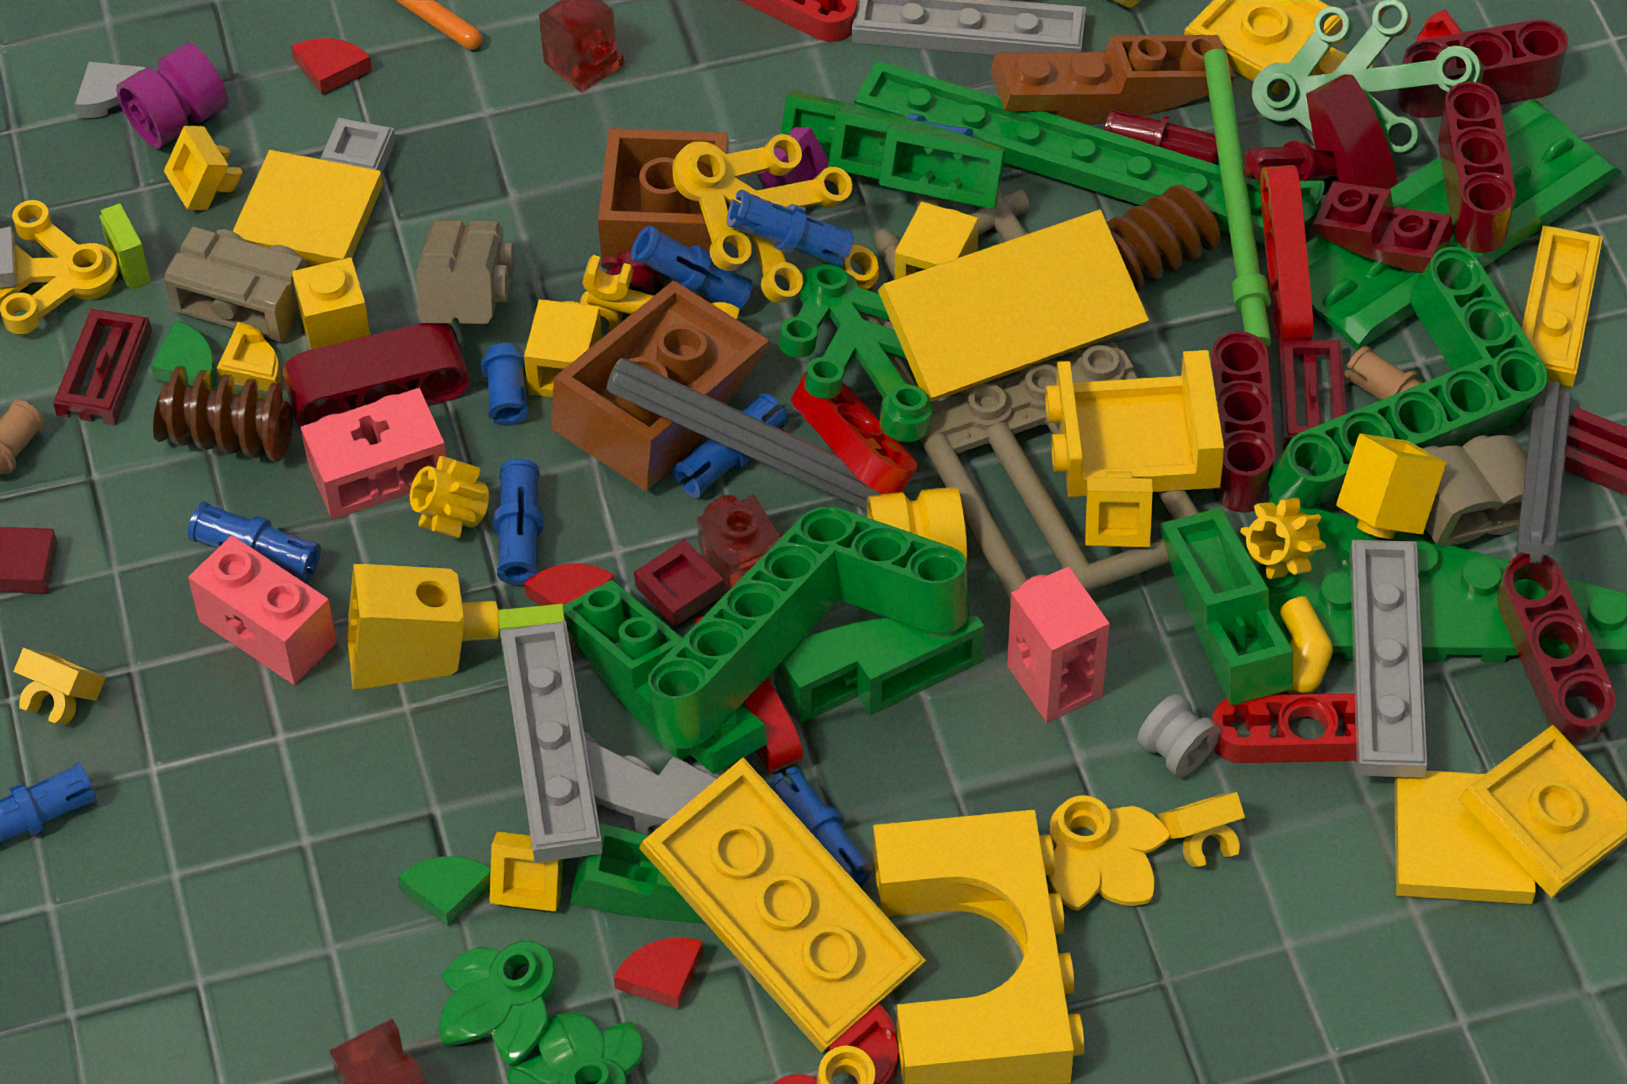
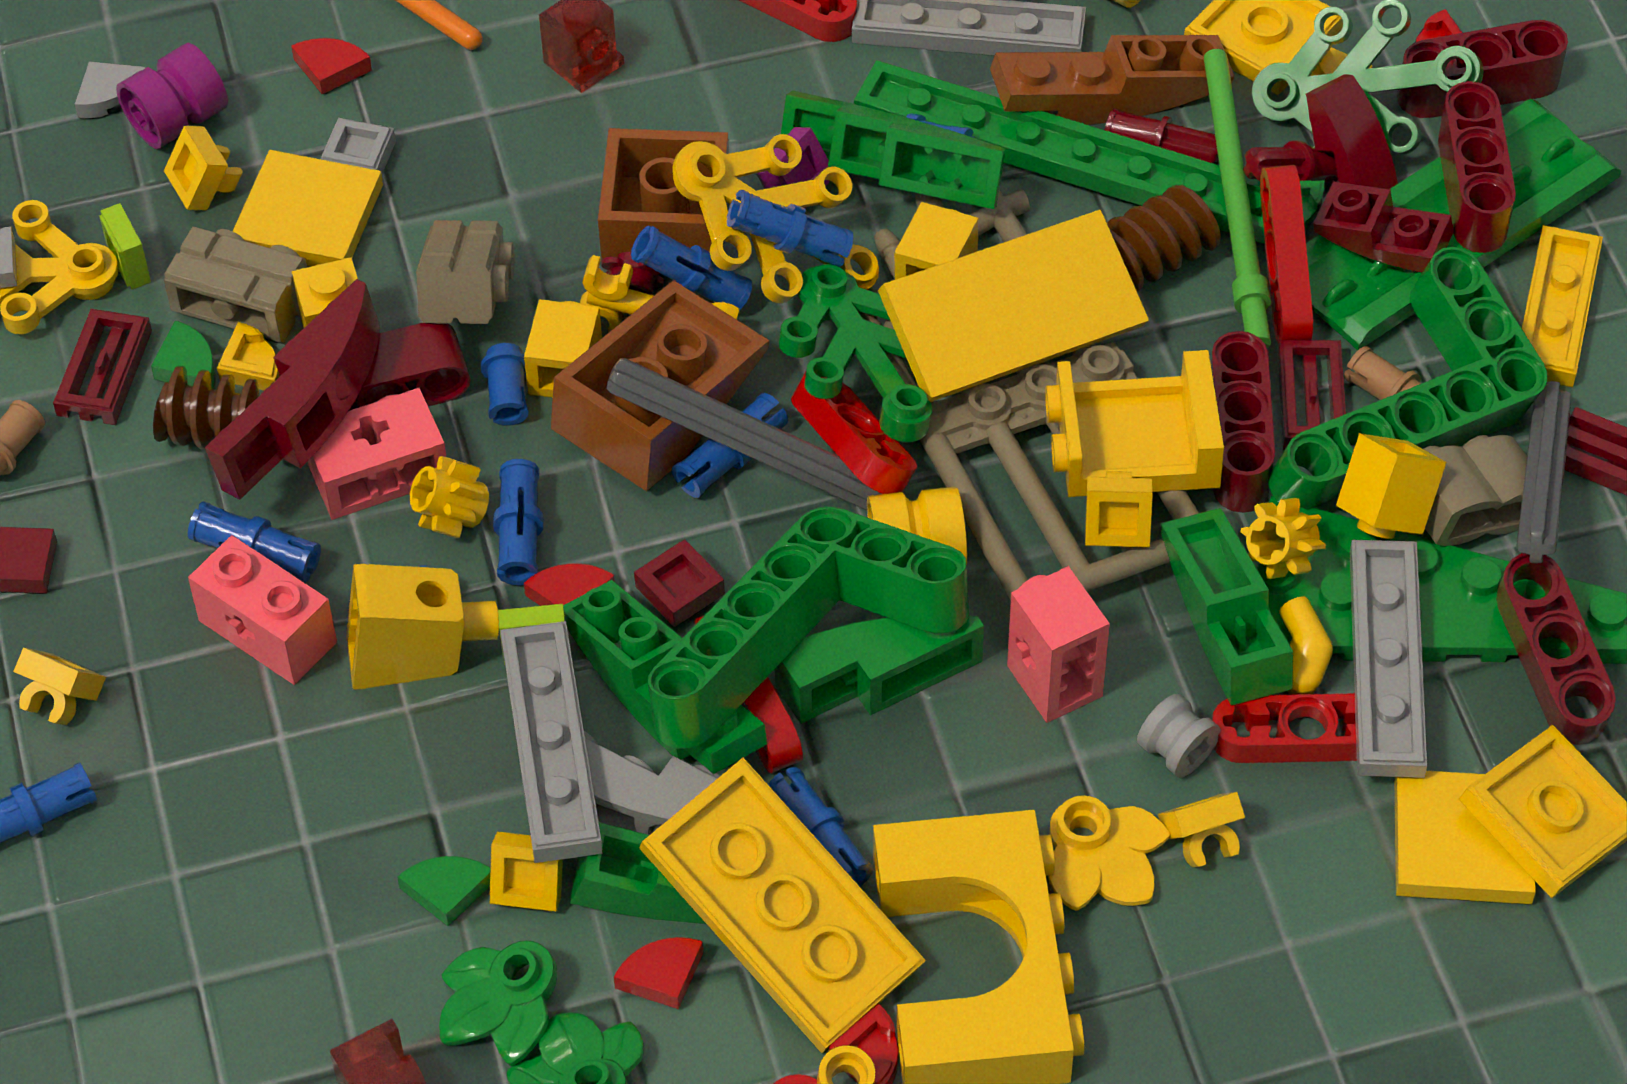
clear red brick [697,495,783,593] -> none
none -> dark red slope [205,279,380,500]

